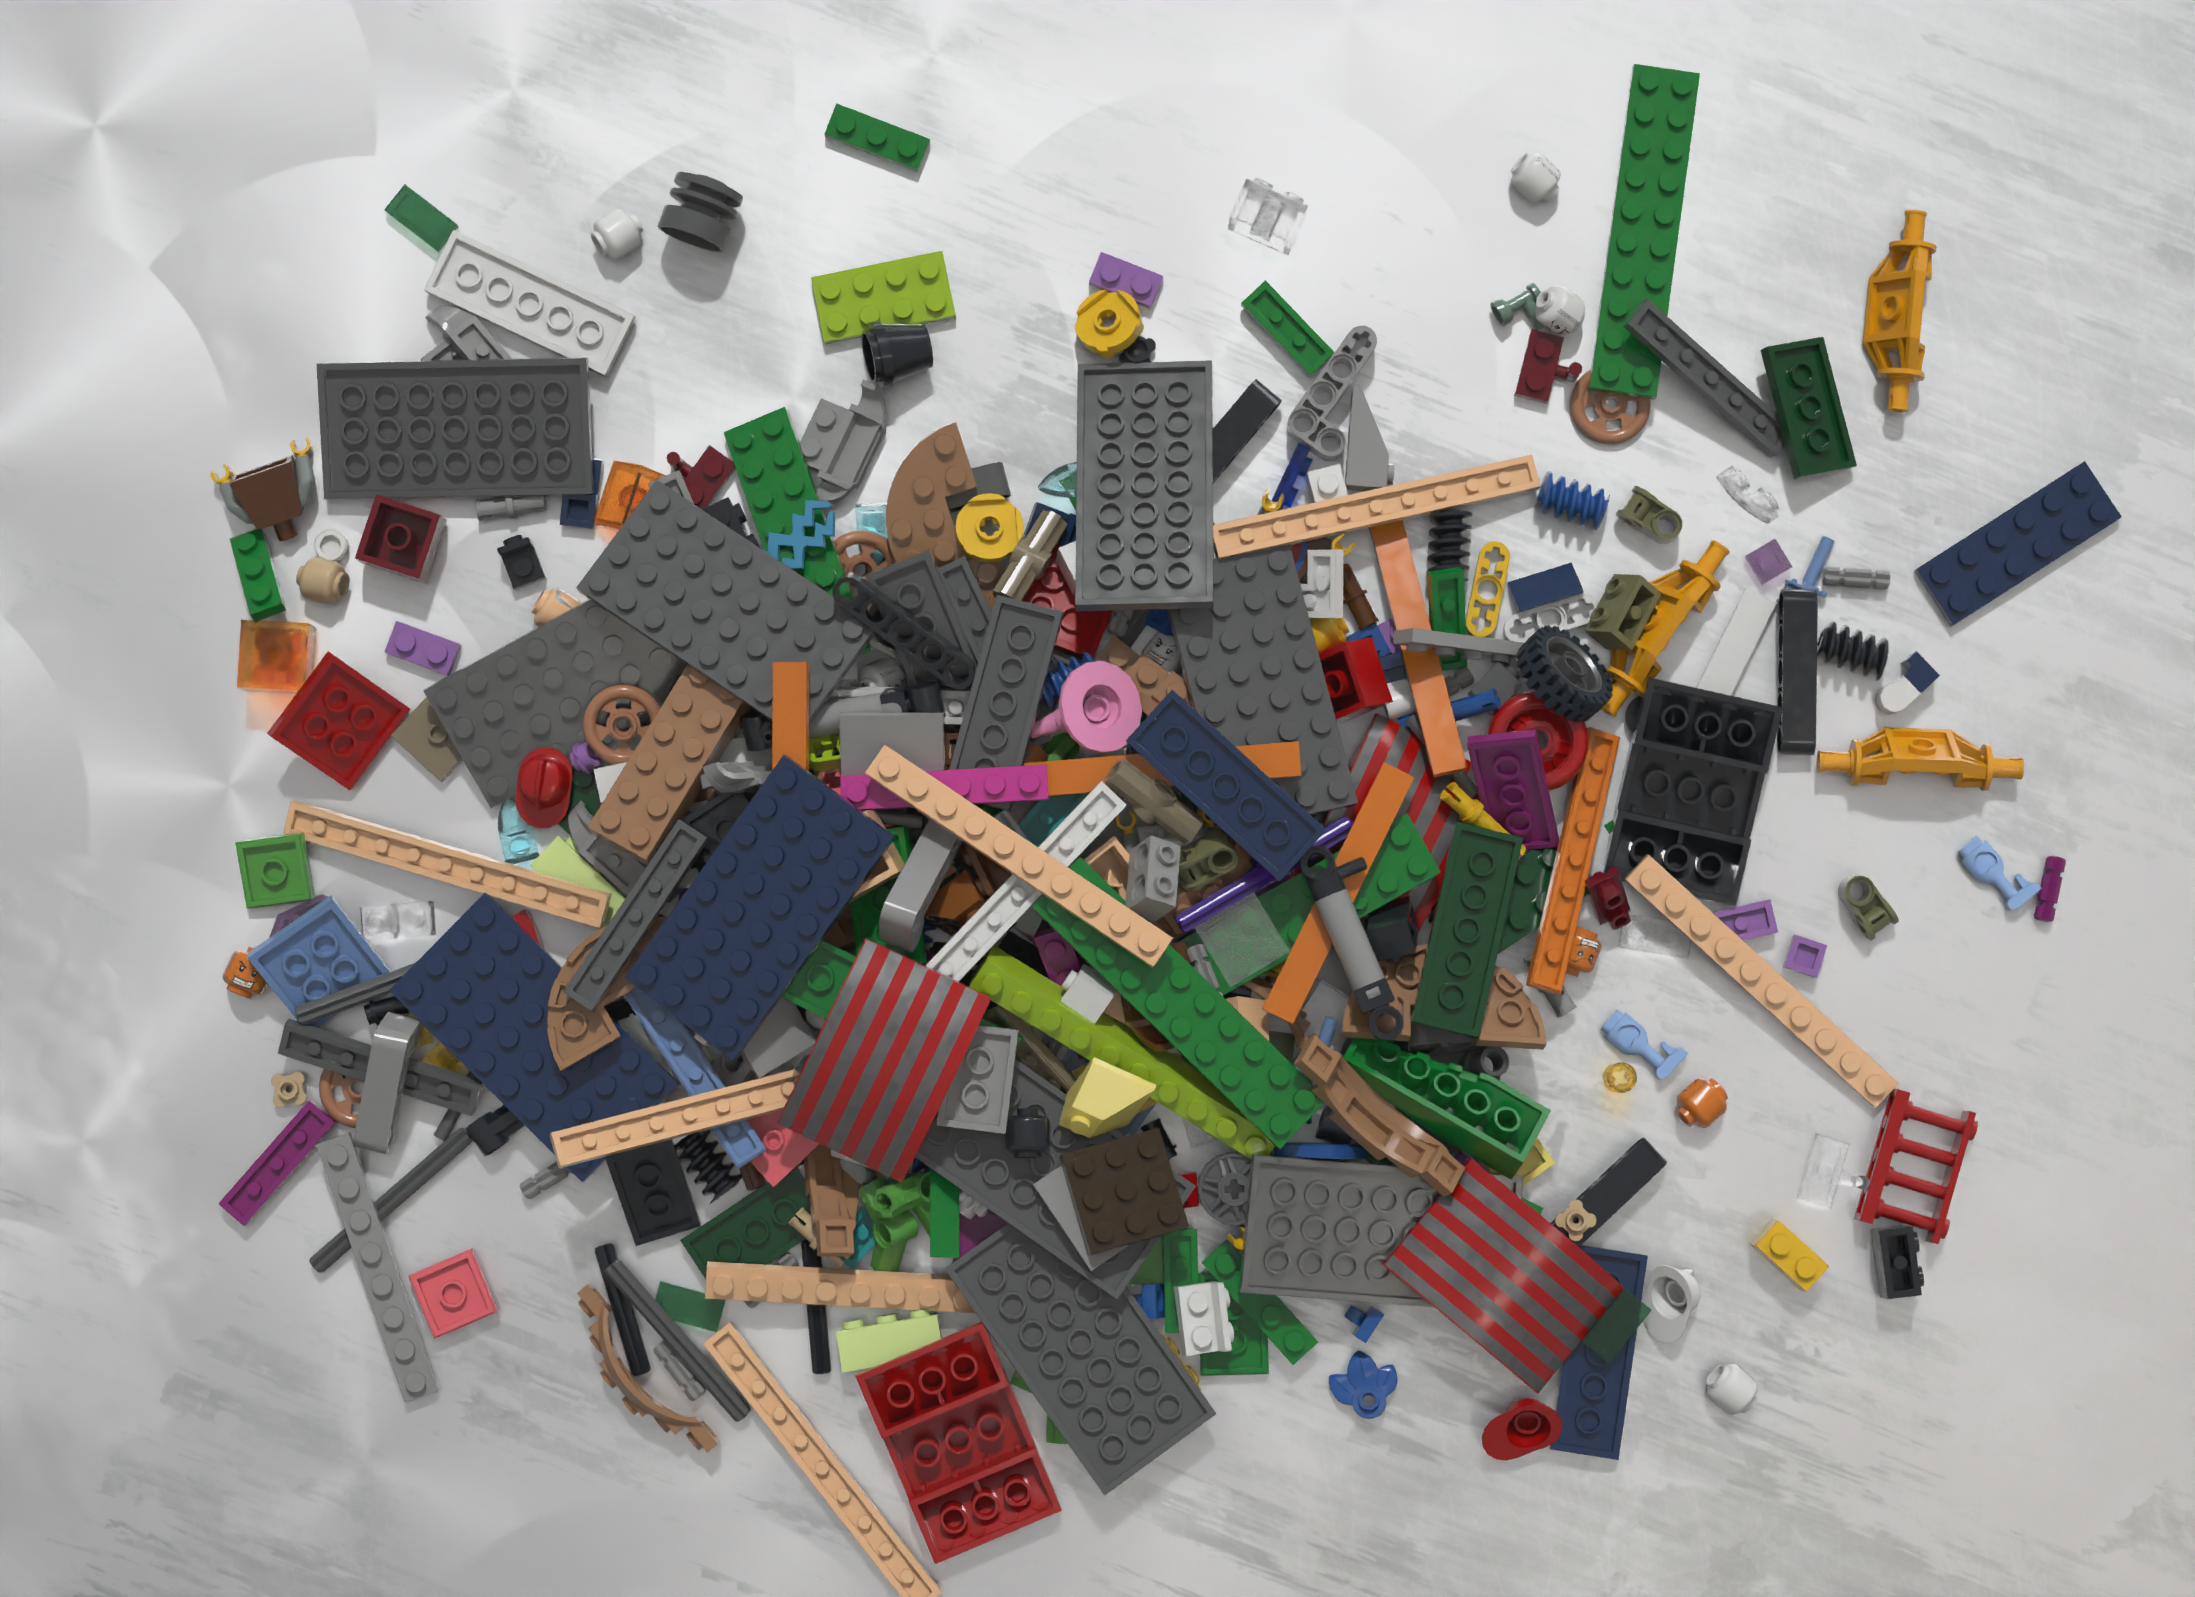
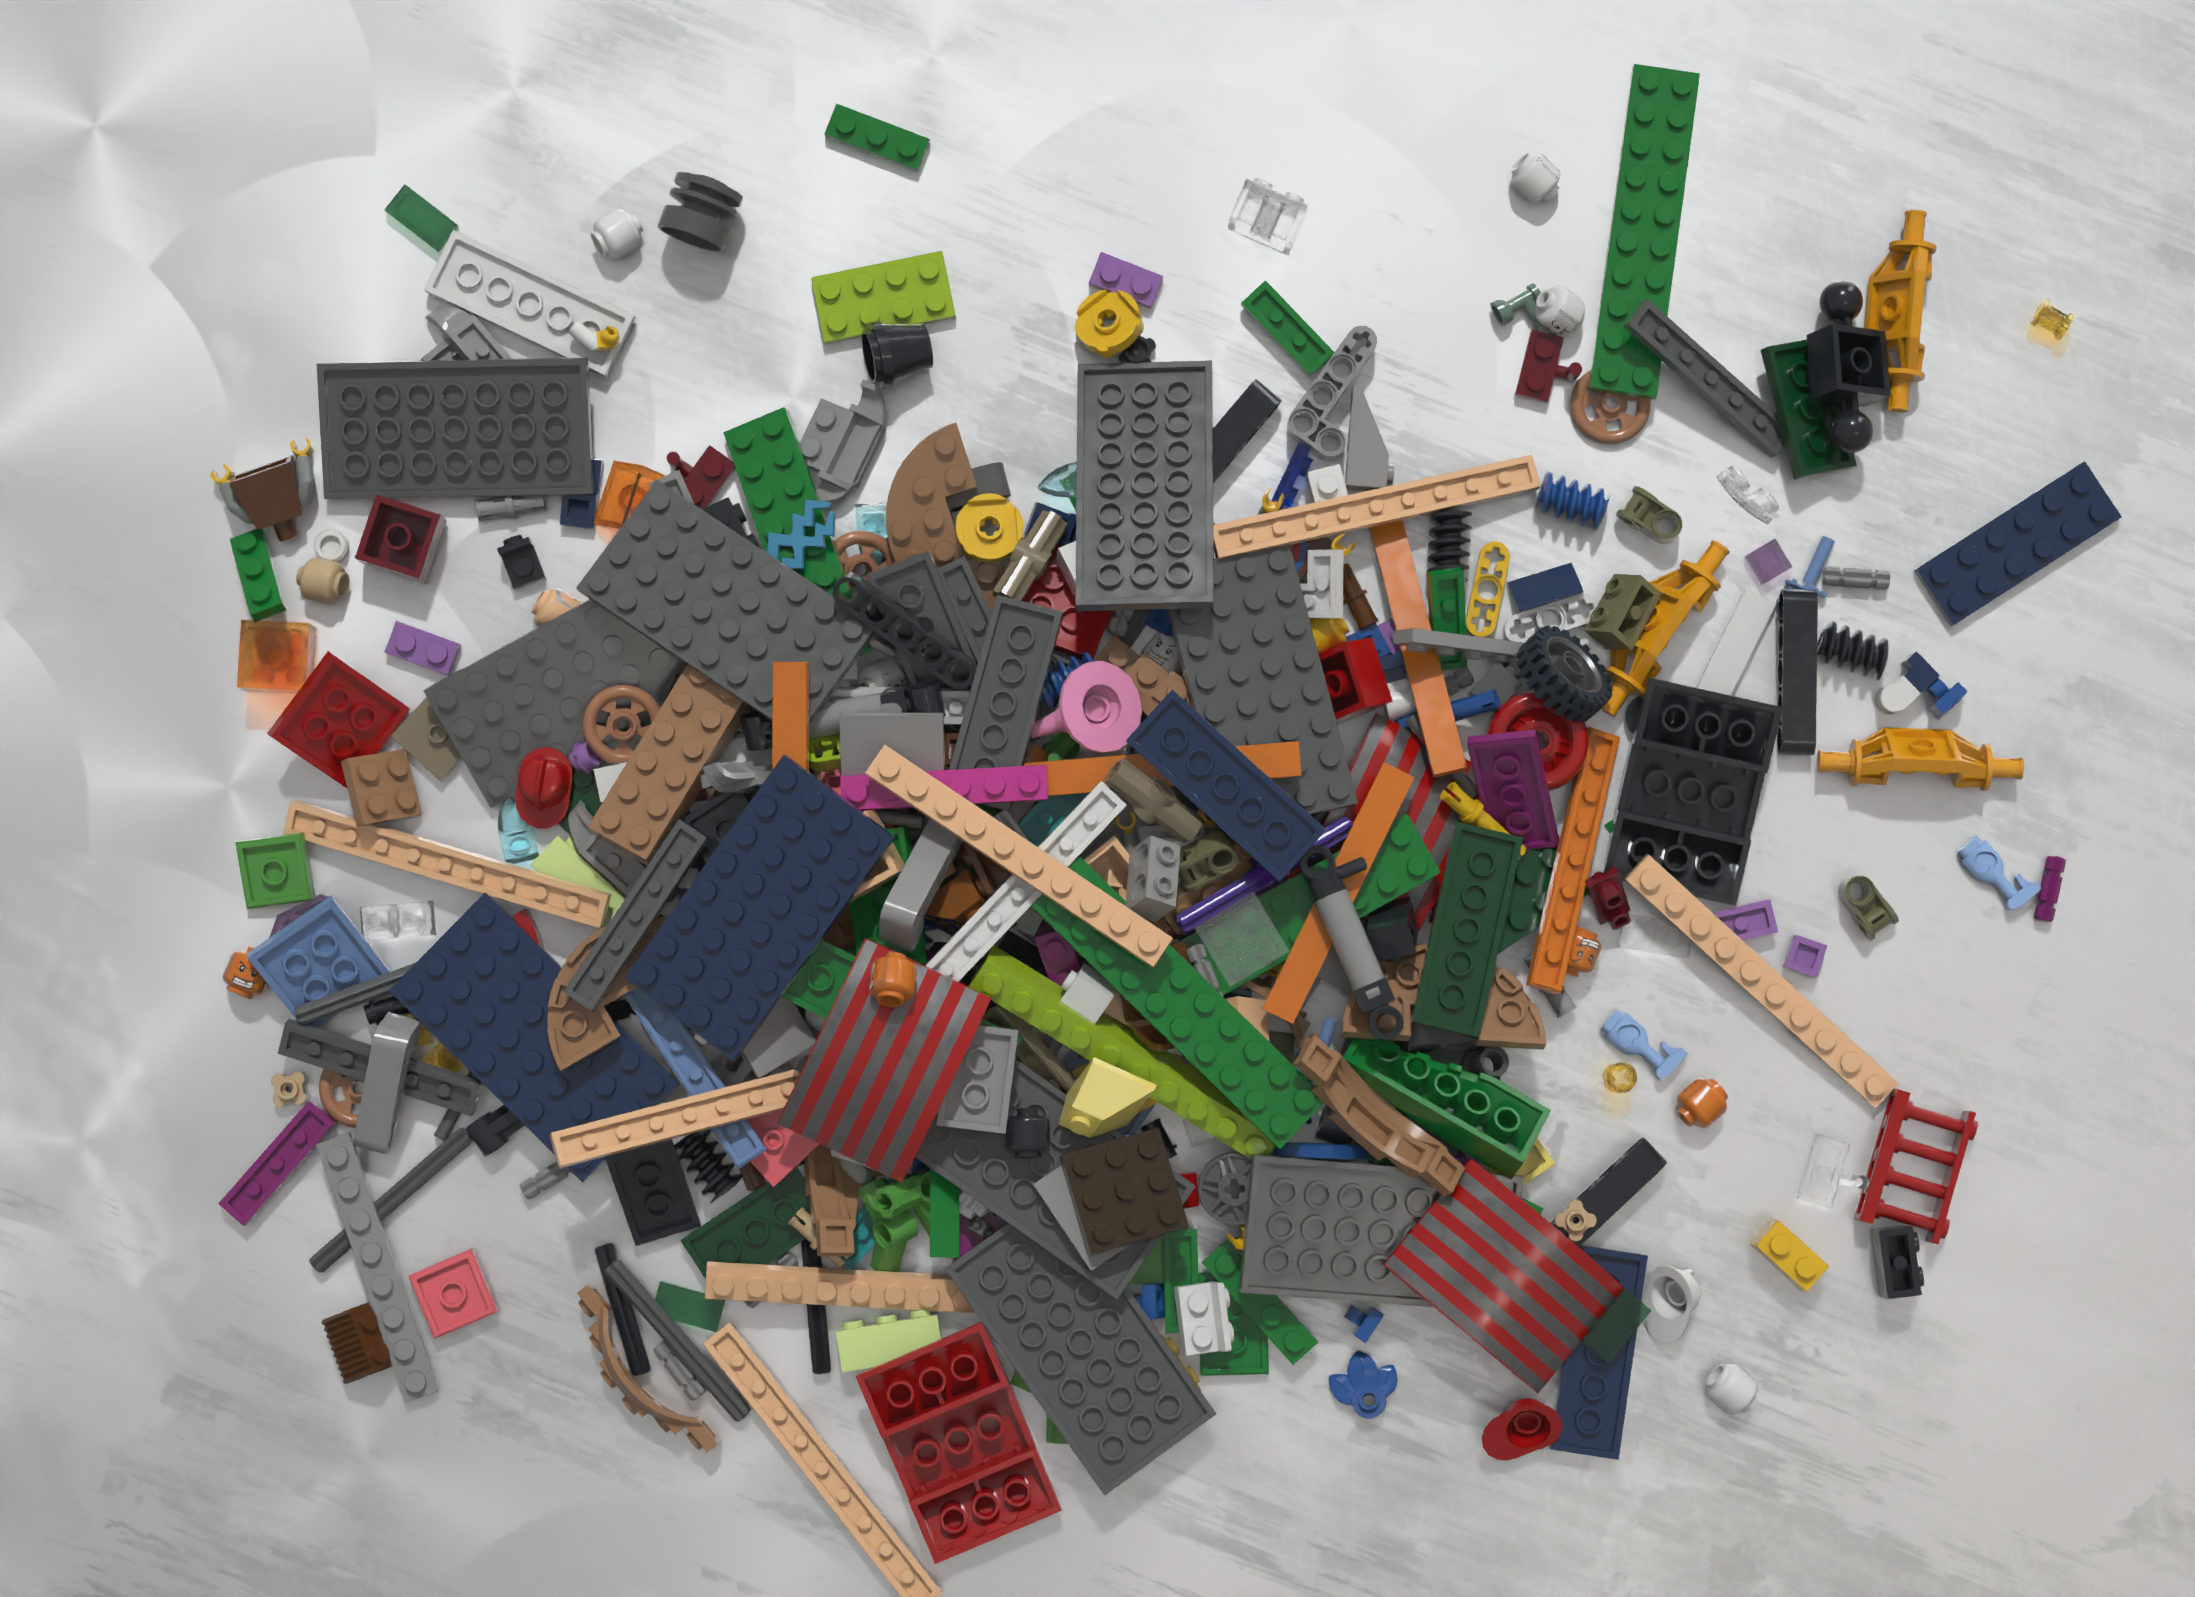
none -> reddish brown brick [321,1302,392,1384]
none -> medium nougat plate [341,749,422,827]
none -> arm [568,321,619,352]
none -> orange head [869,952,917,1007]
none -> dark grey piece [967,1217,994,1239]
none -> black brick [1806,280,1890,453]
none -> blue tile [1926,678,1968,720]
none -> clear yellow bush [2029,298,2075,341]

